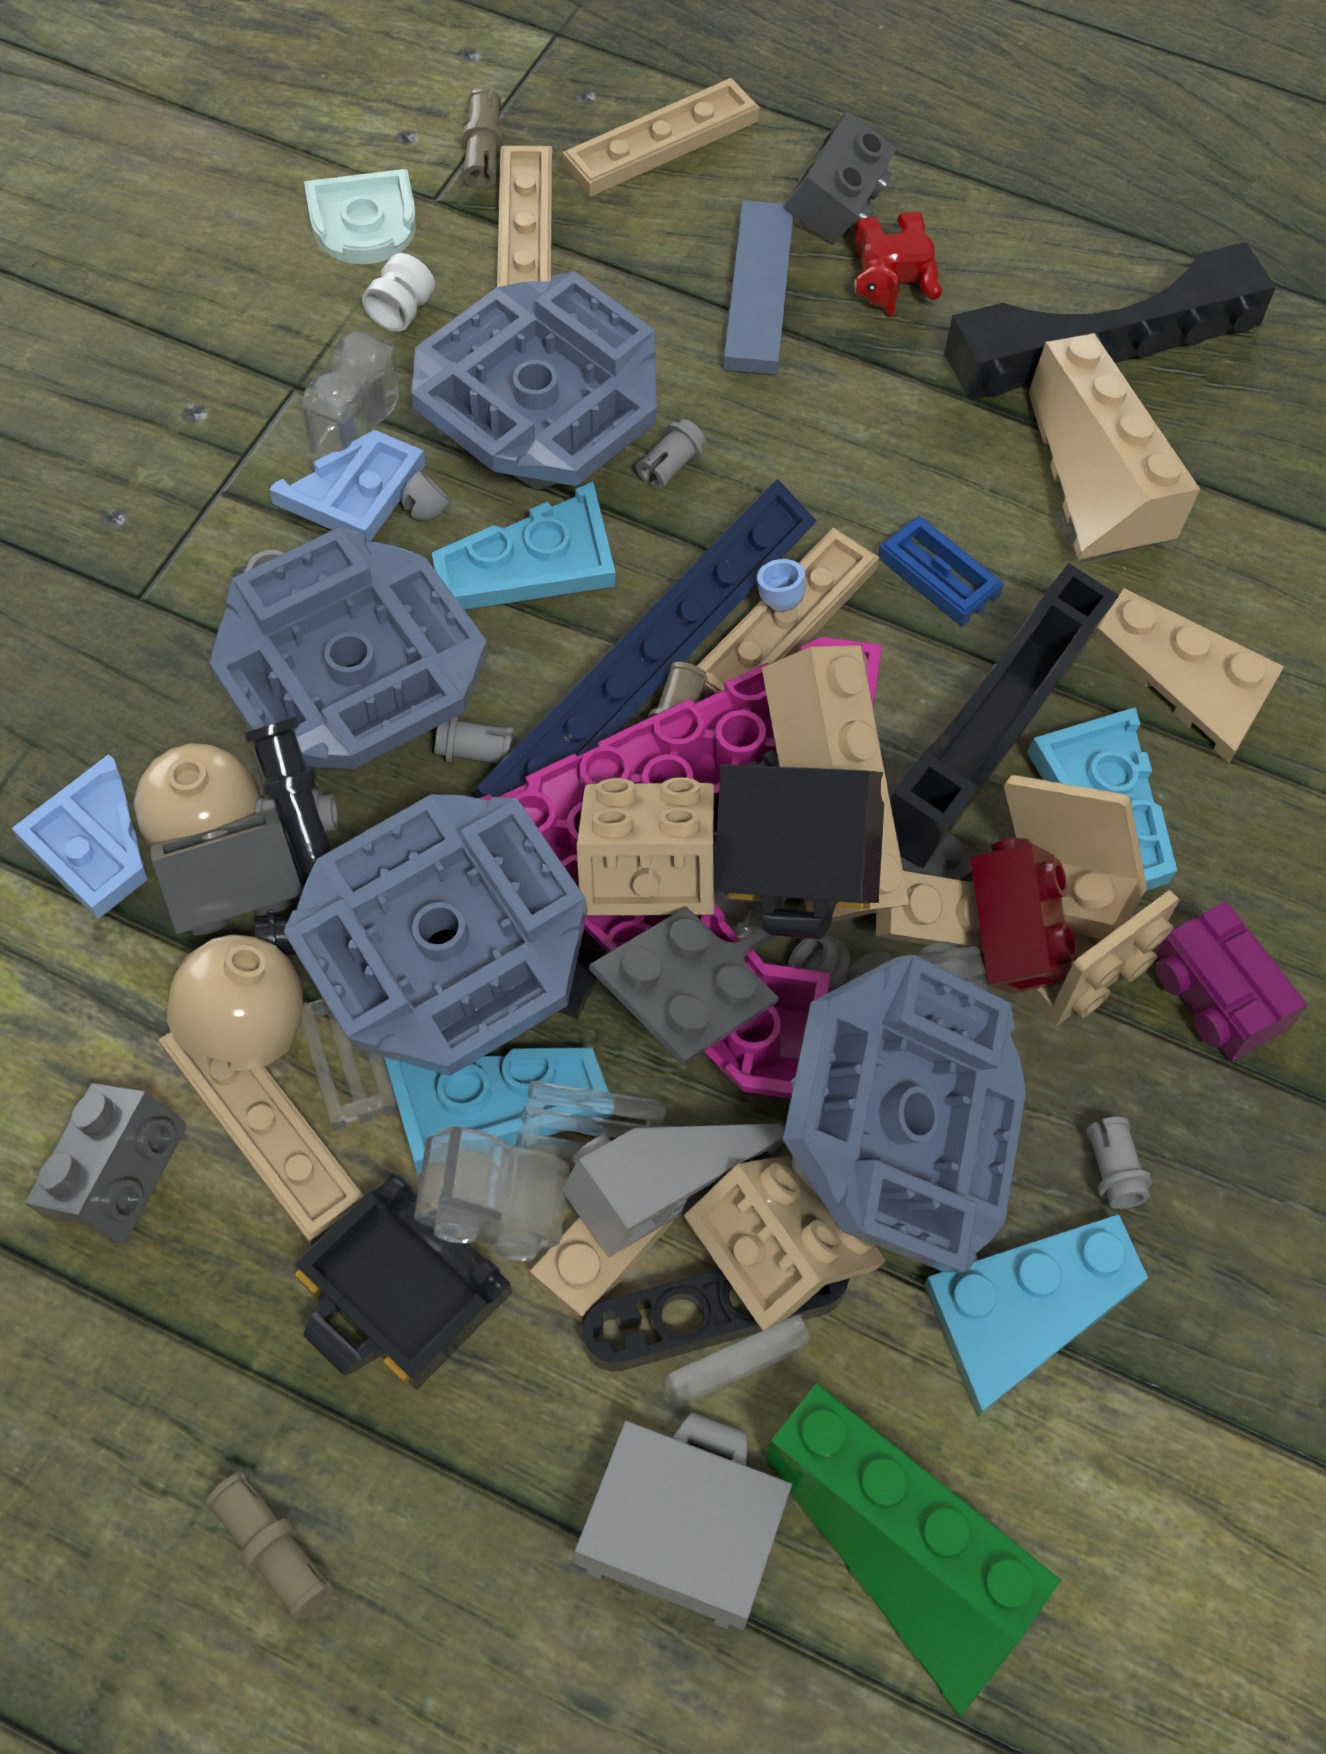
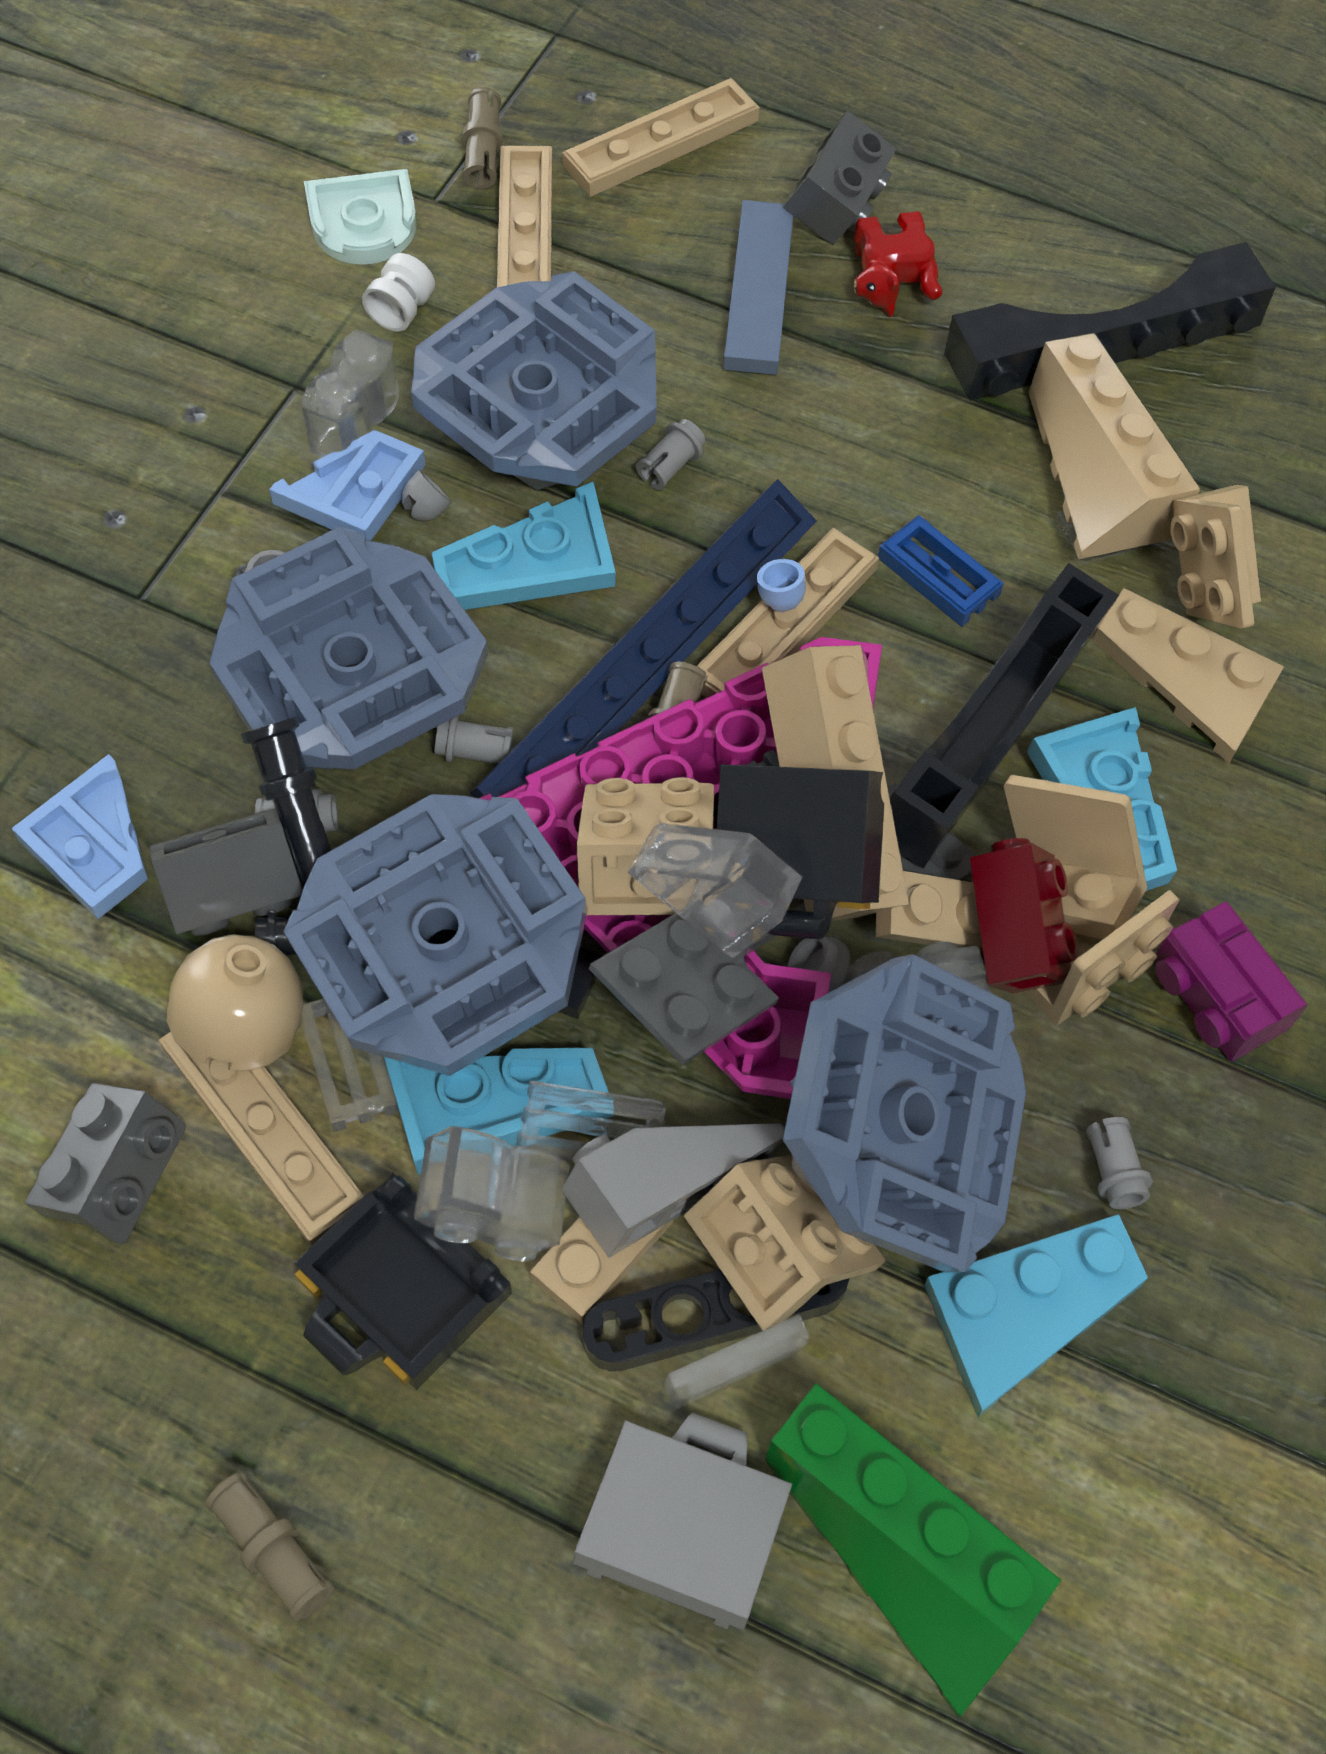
tan cylinder [134,743,261,850] -> none
none -> clear slope [627,823,802,958]
none -> tan bracket [1171,485,1261,629]

